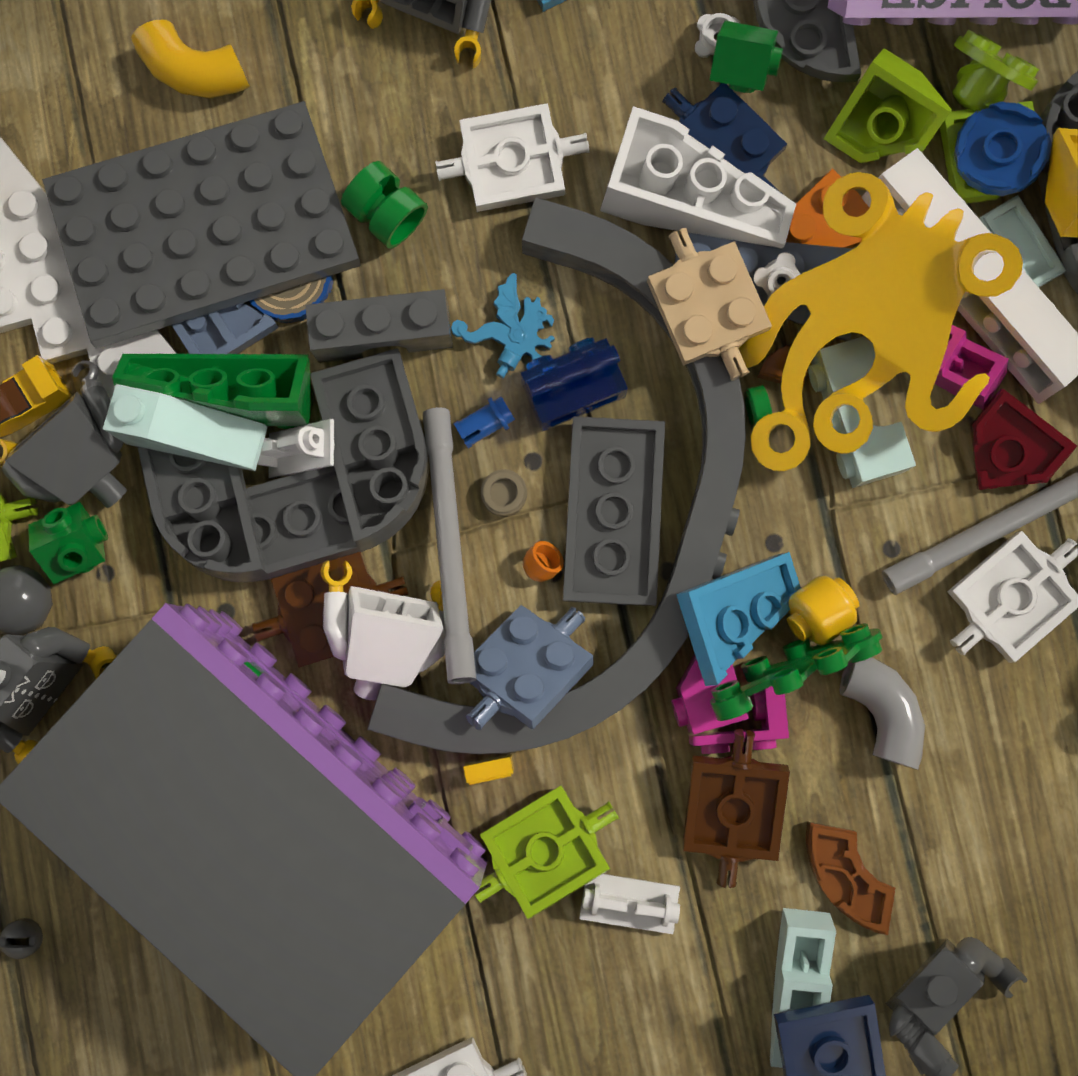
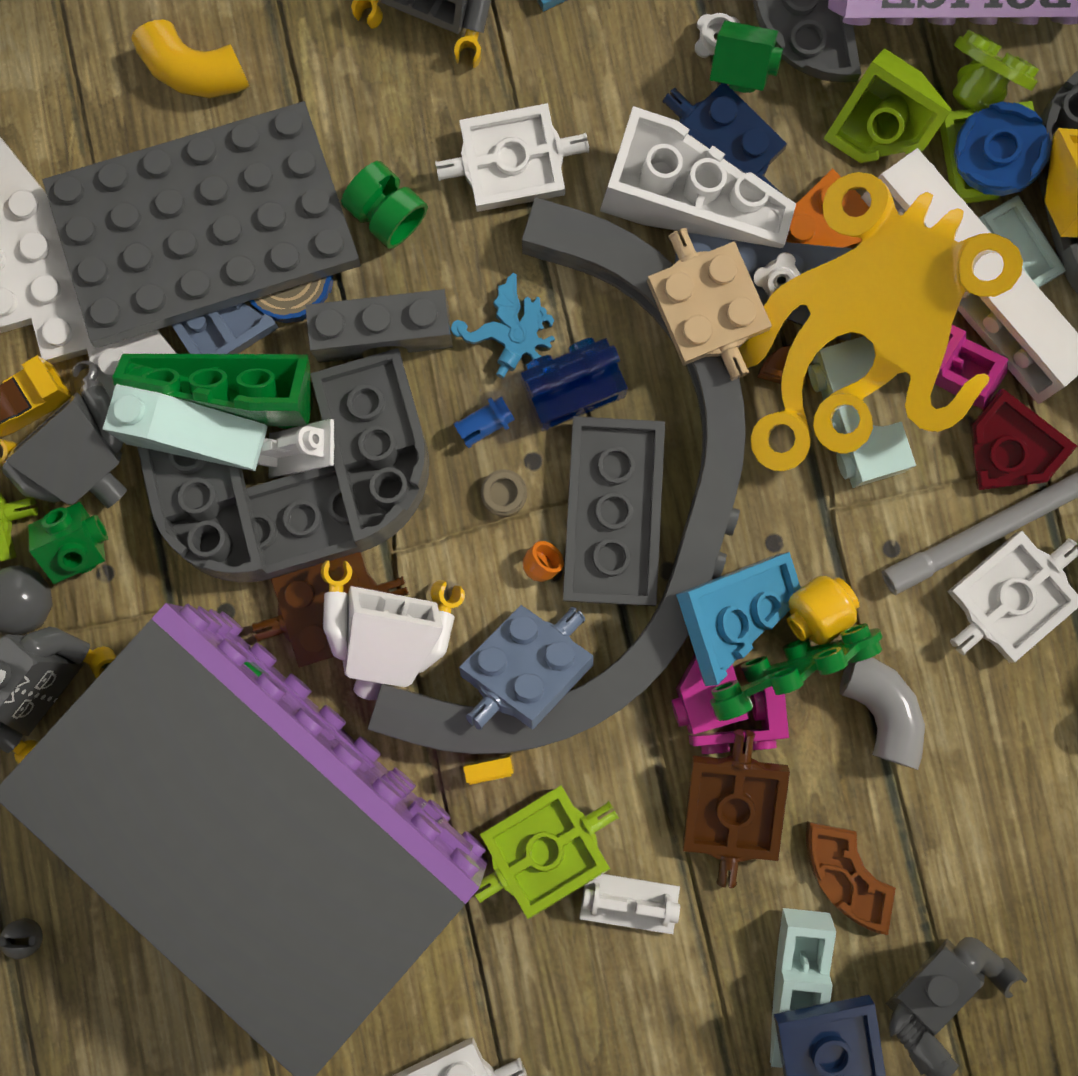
light grey piece [423,407,477,684] -> none
green tile [744,385,772,431] -> none

